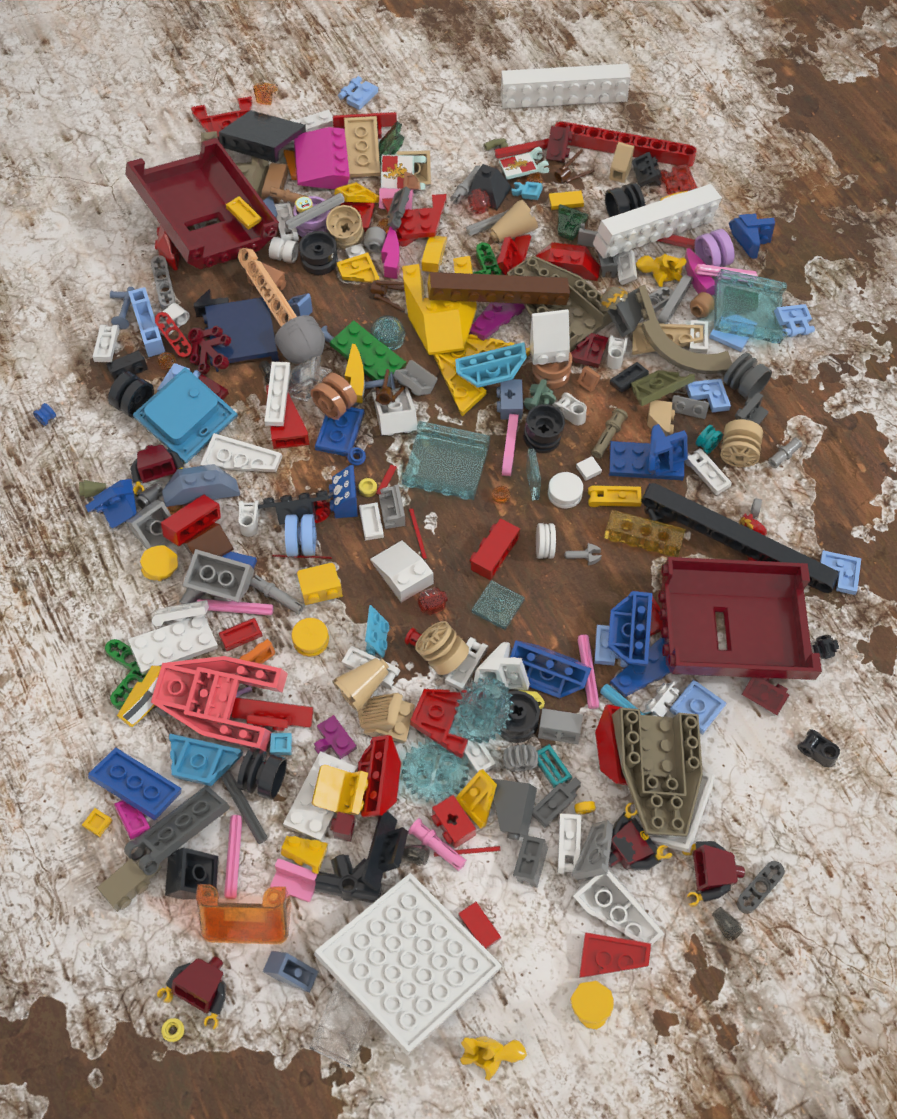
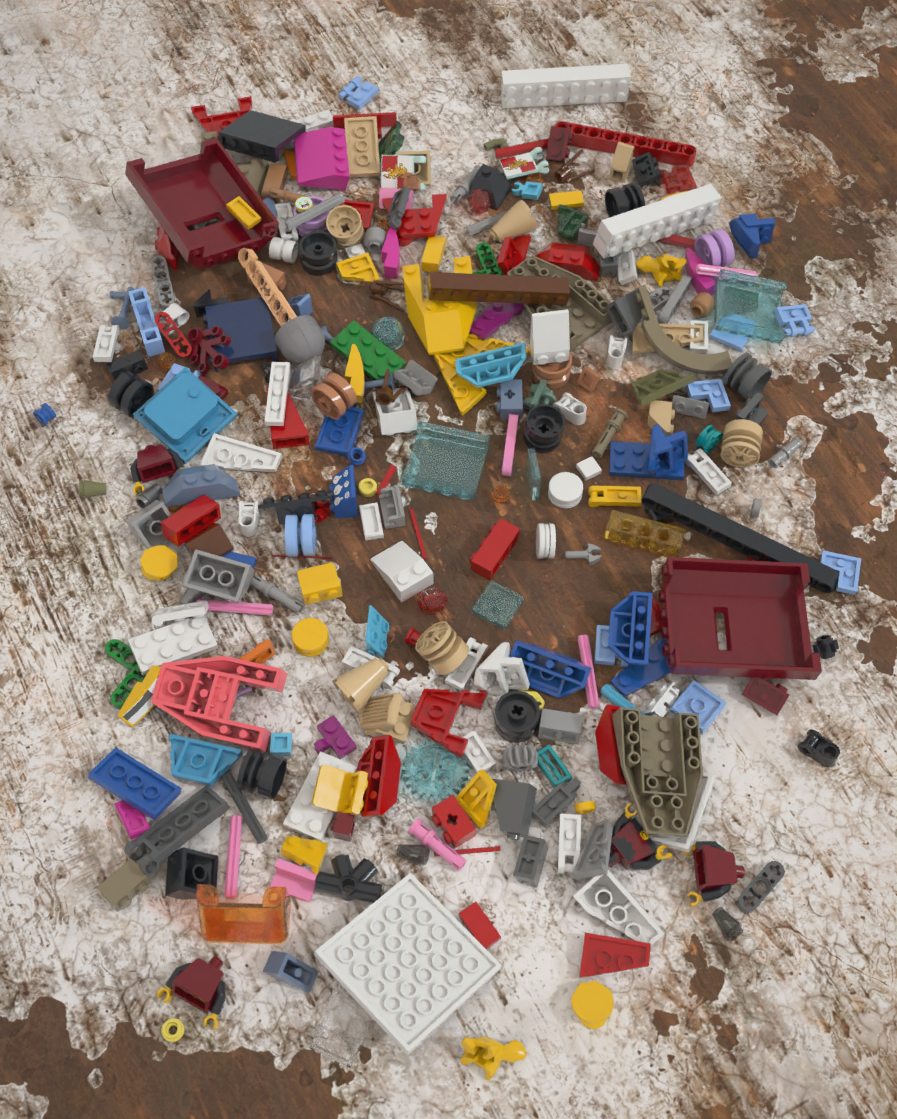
yellow tile [82,808,113,838] -> none
blue piece [85,479,136,528] -> none
red tile [218,618,263,652] -> none
red bracket [231,697,314,731] -> none
clear orange slope [253,82,278,105] -> none
yellow wing [334,182,379,203] -> none
black bracket [362,811,409,891] -> none
clear light blue gear [454,677,514,744] -> none
dark red wing [571,333,609,368] -> none
dark tan hair [600,287,628,311] -> none
black plate [610,362,649,393] -> none
red hair [739,513,767,536] -> none

